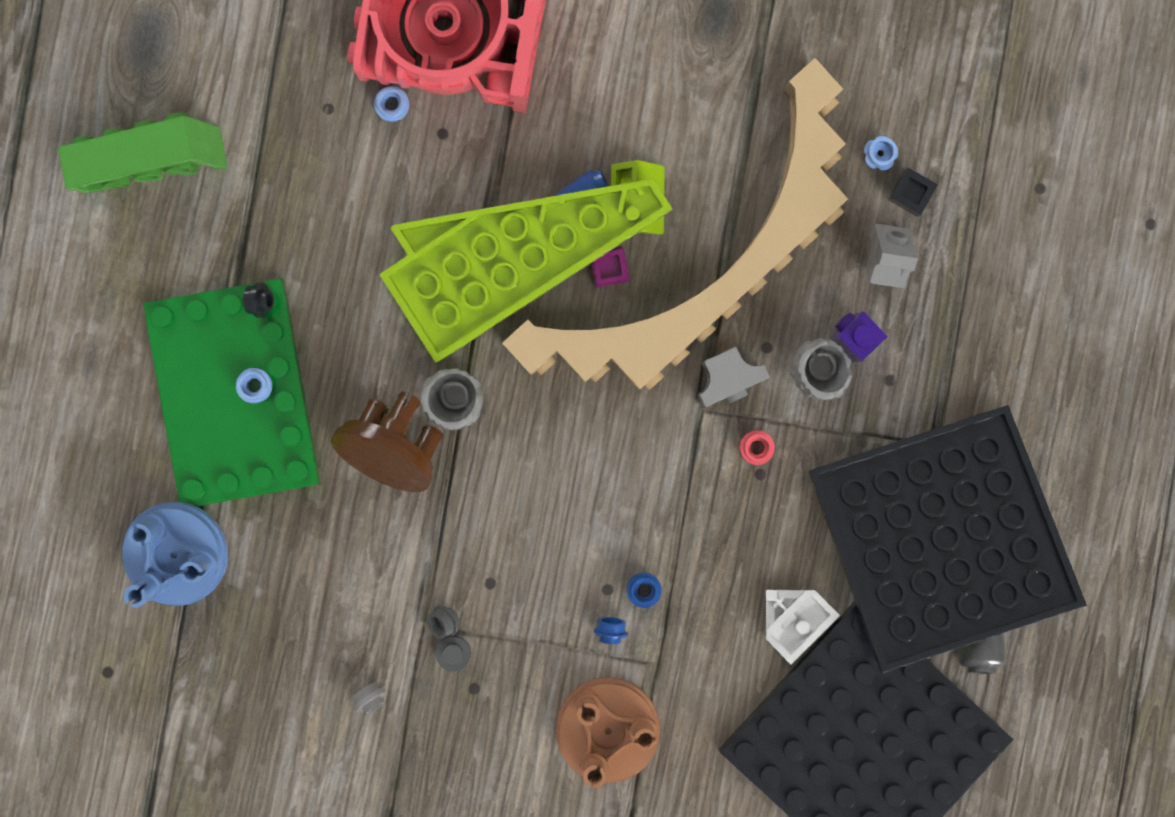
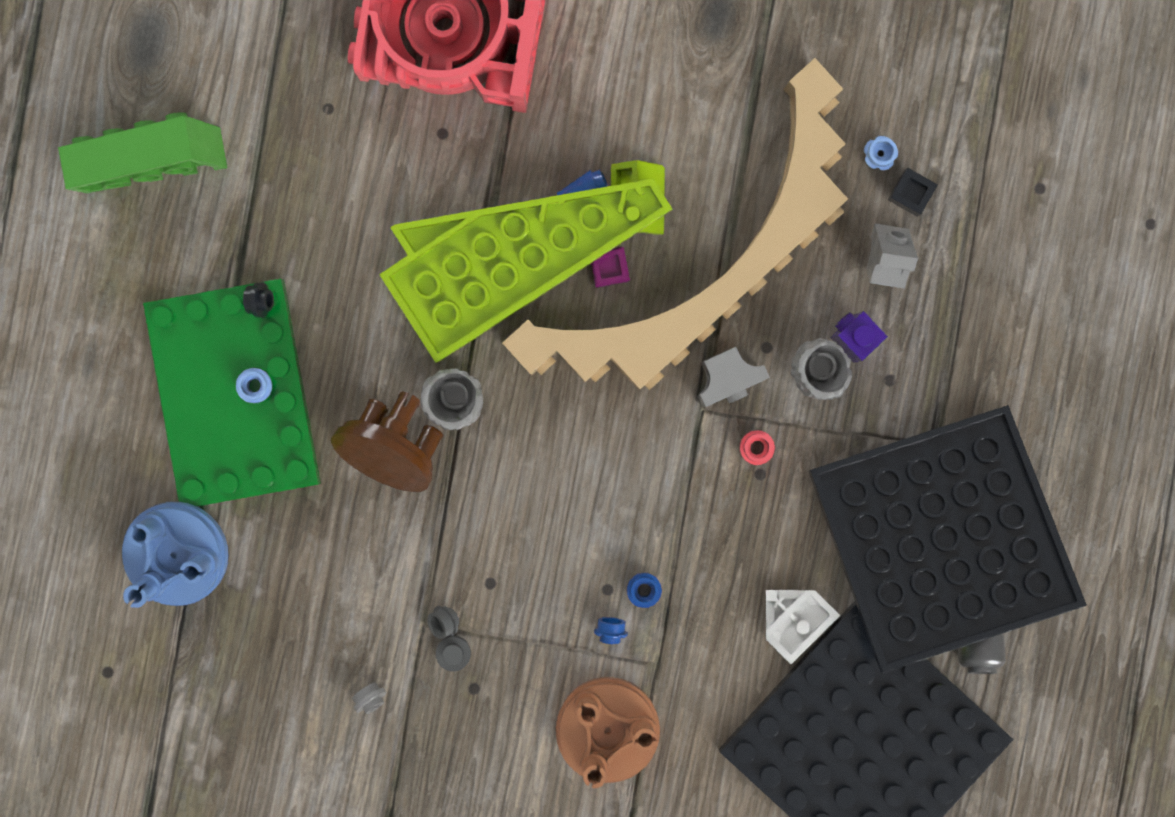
light blue plate [374,86,409,122] -> none

